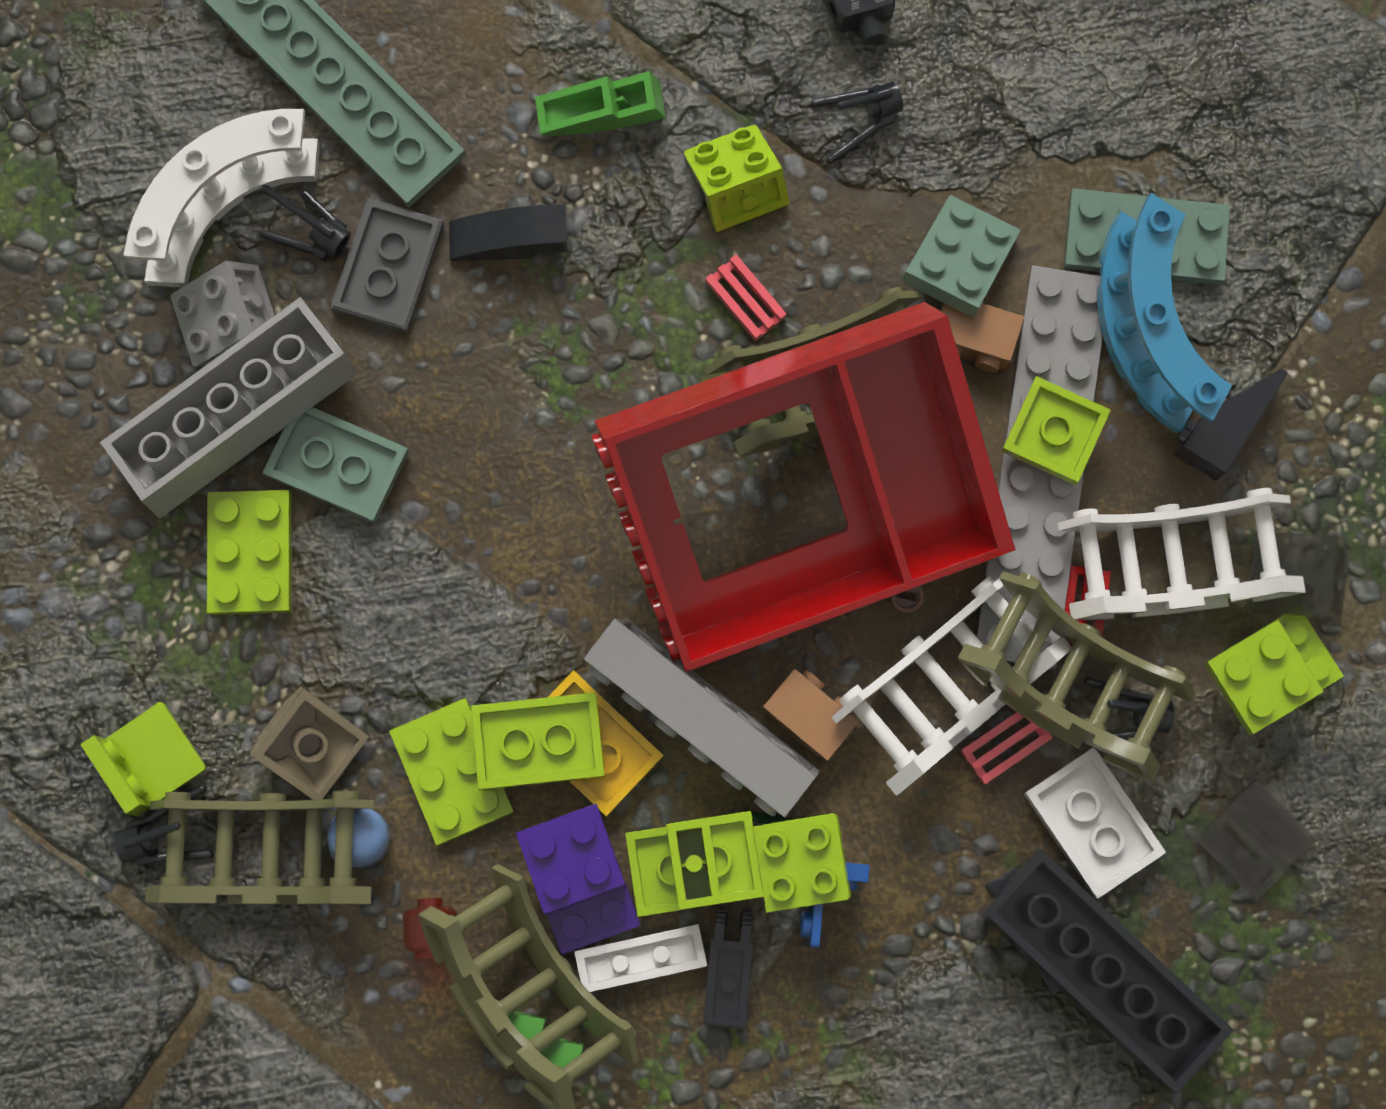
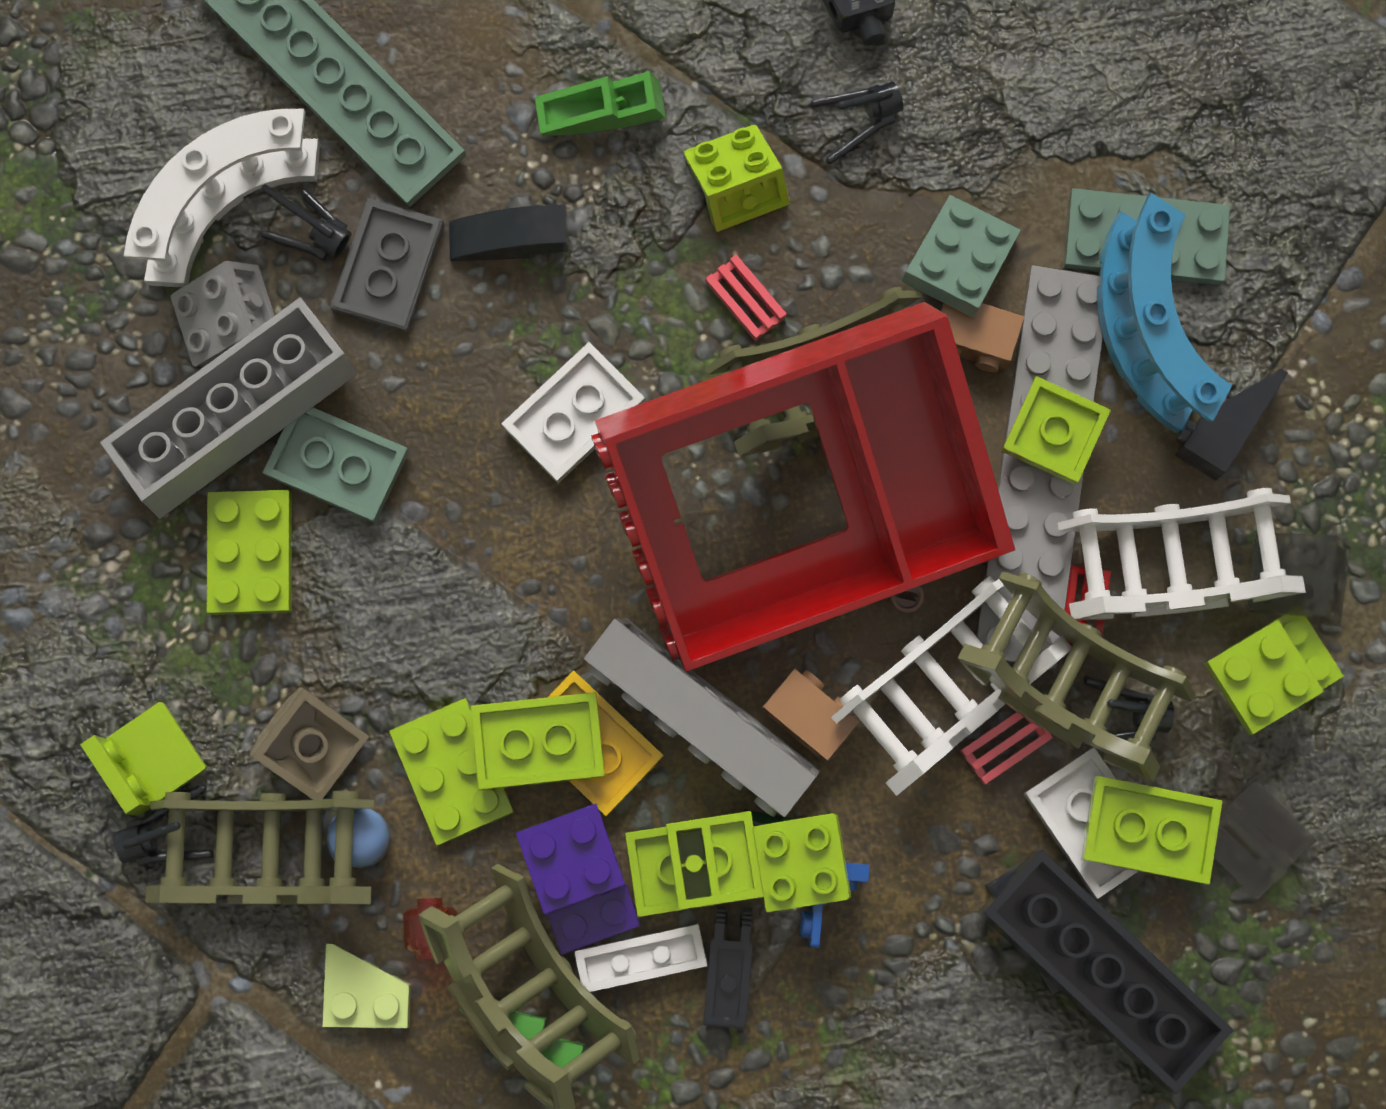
none -> yellowish green wing [322,944,411,1028]
none -> white plate [501,342,645,484]
none -> lime plate [1081,776,1222,885]

